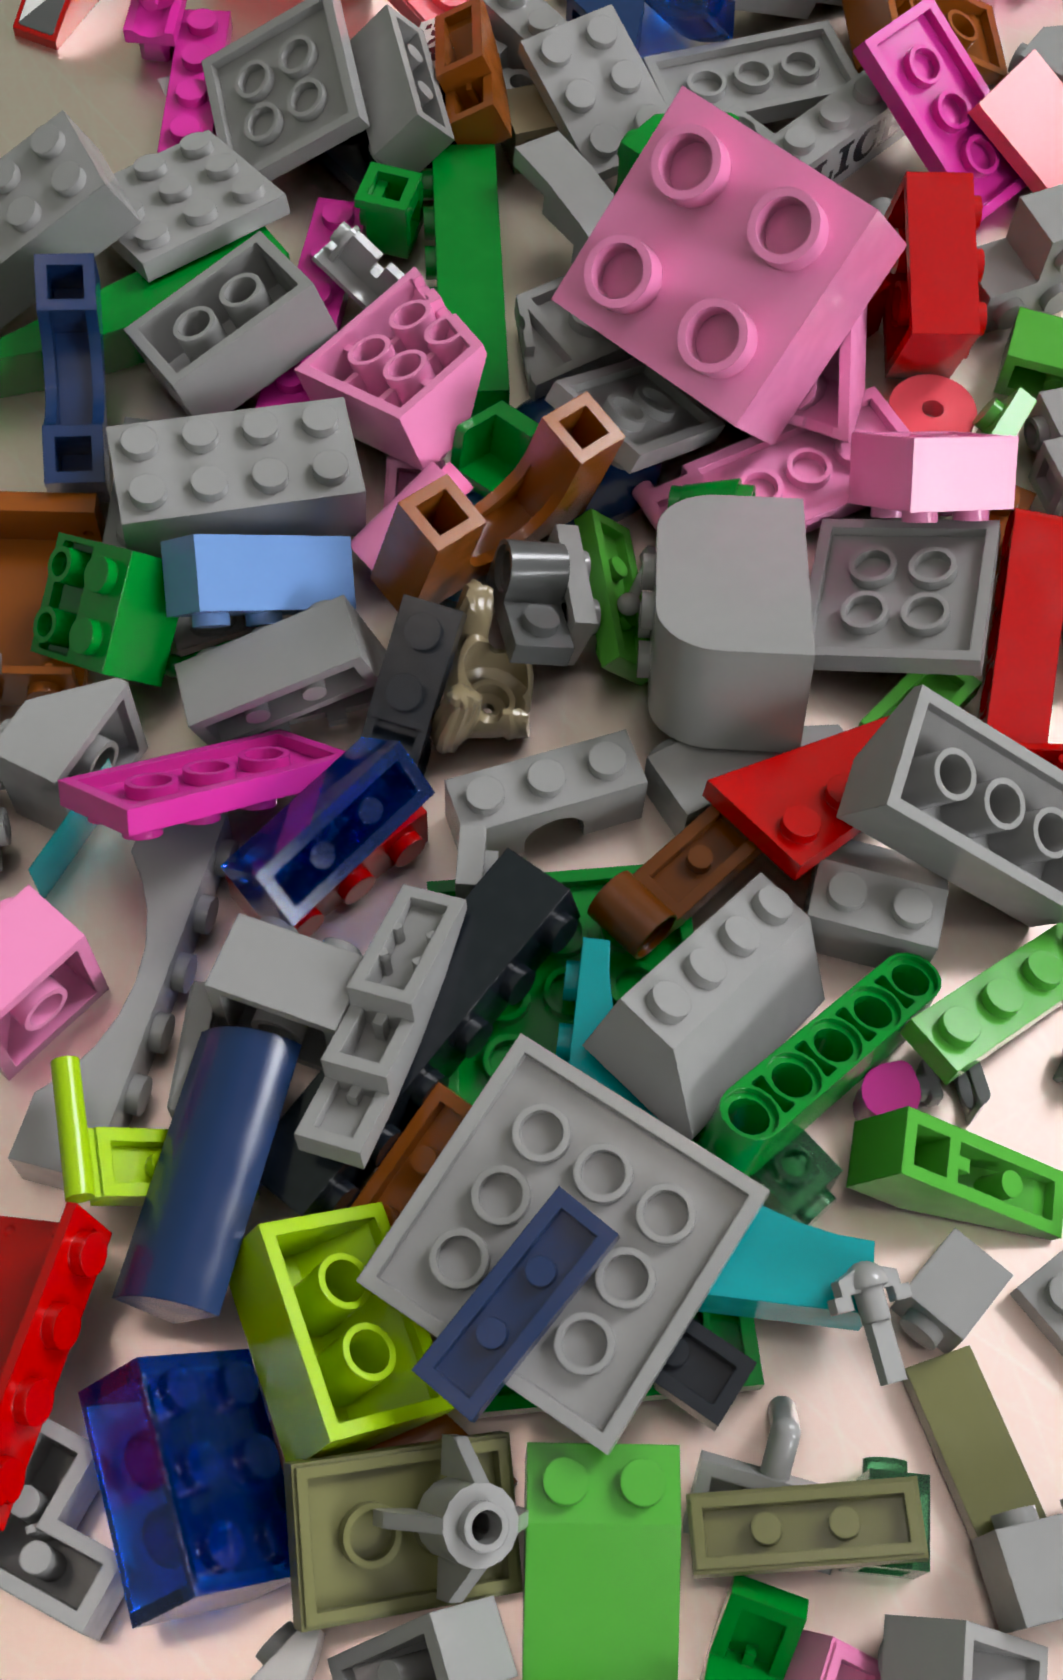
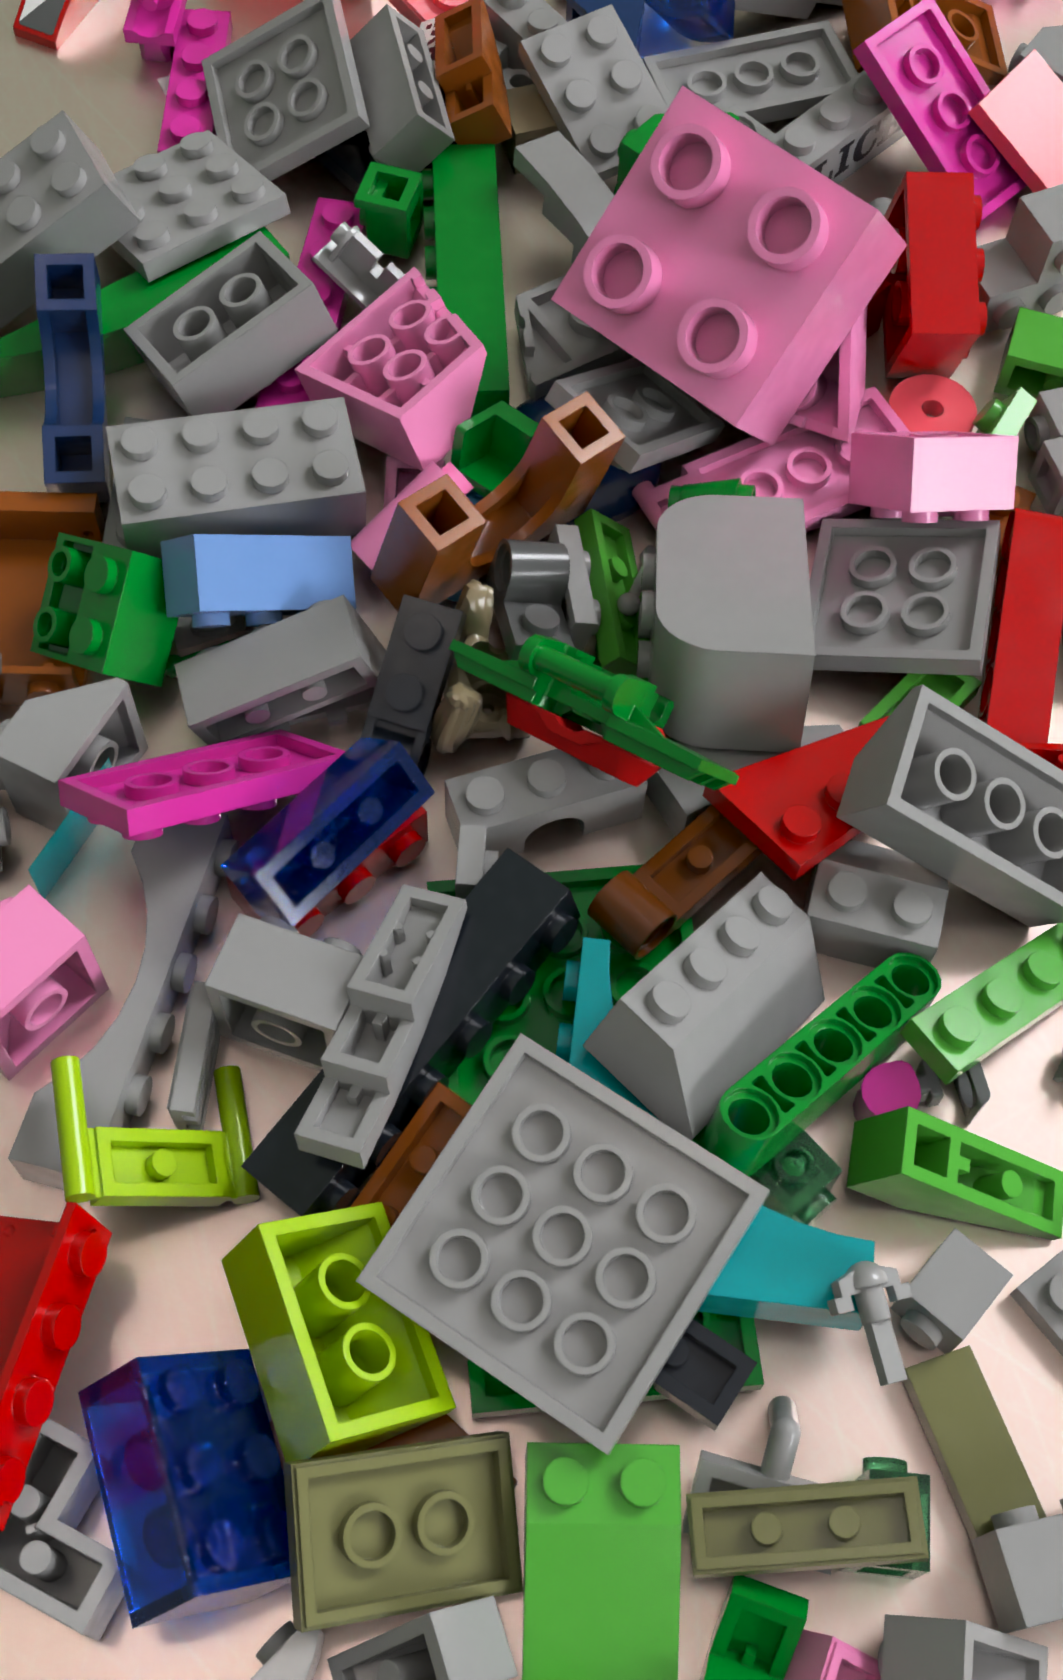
dark blue brick [112,1026,302,1324] -> none
light grey brick [373,1434,529,1603] -> none
dark blue plate [412,1186,620,1423] -> none
none -> green piece [449,634,740,791]

